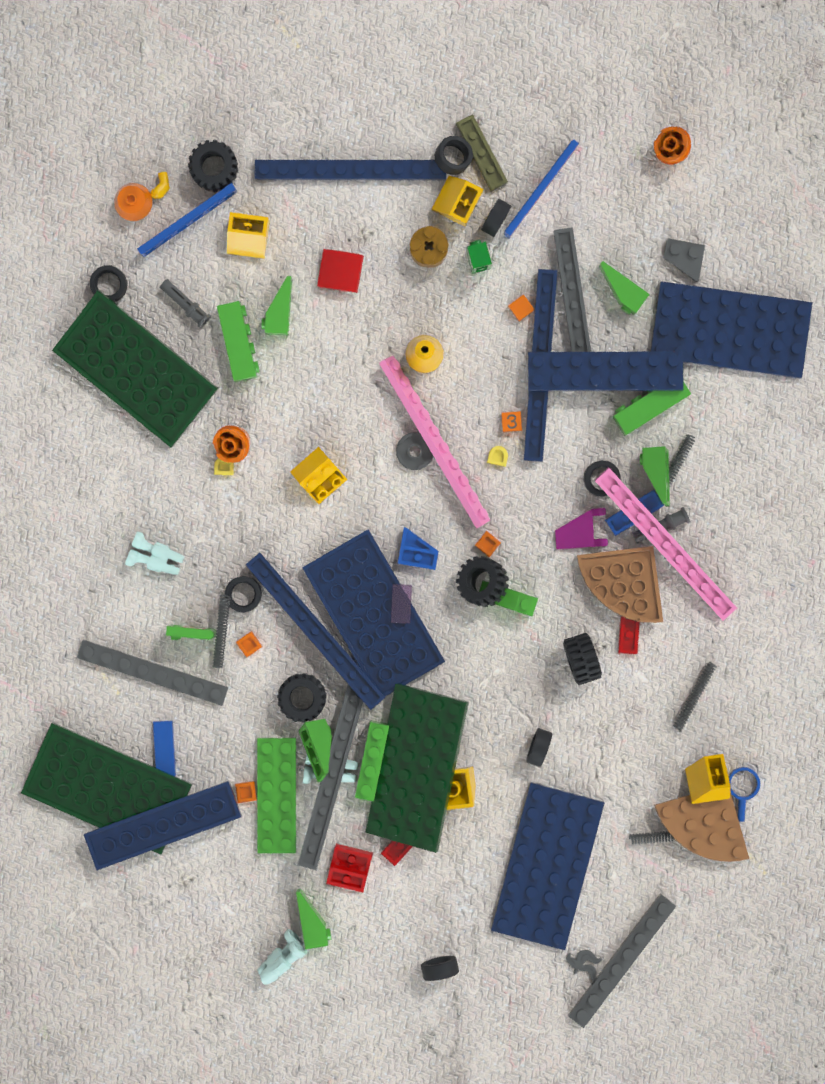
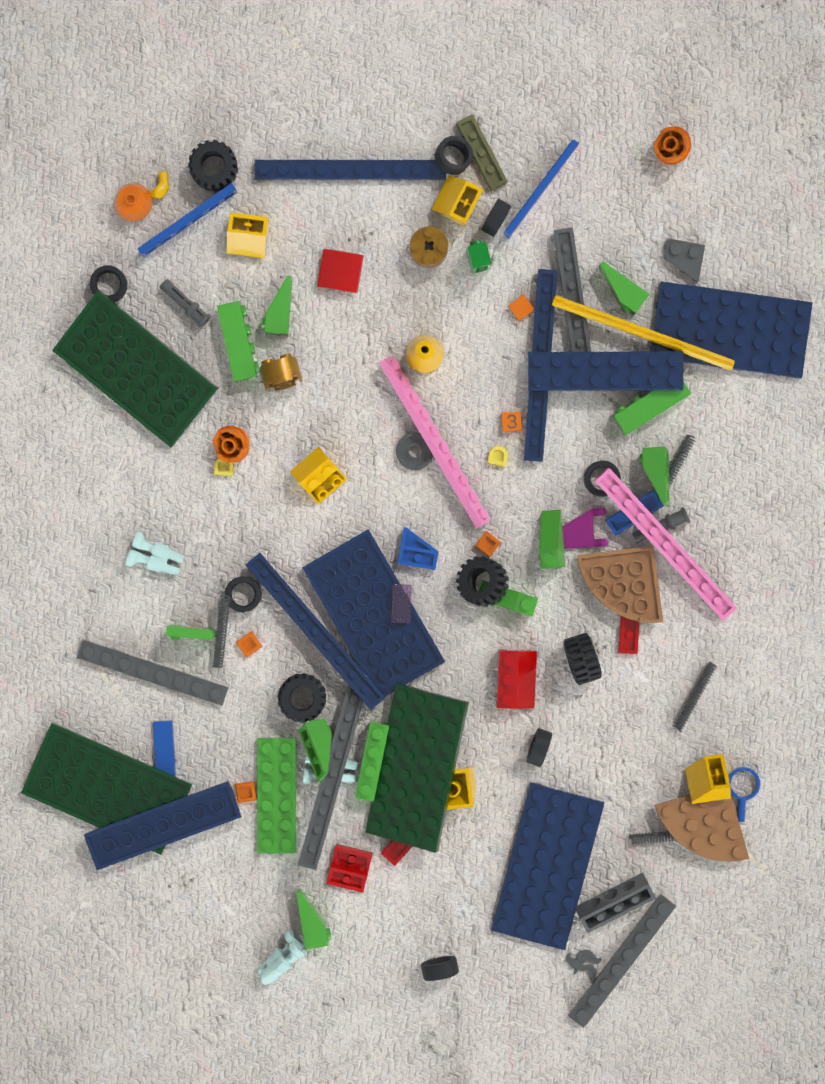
none -> pearl gold brick [259,353,303,392]
none -> red slope [496,649,537,709]
none -> bright green slope [539,510,565,569]
none -> yellow axle [552,296,734,370]
none -> dark grey brick [575,872,656,933]

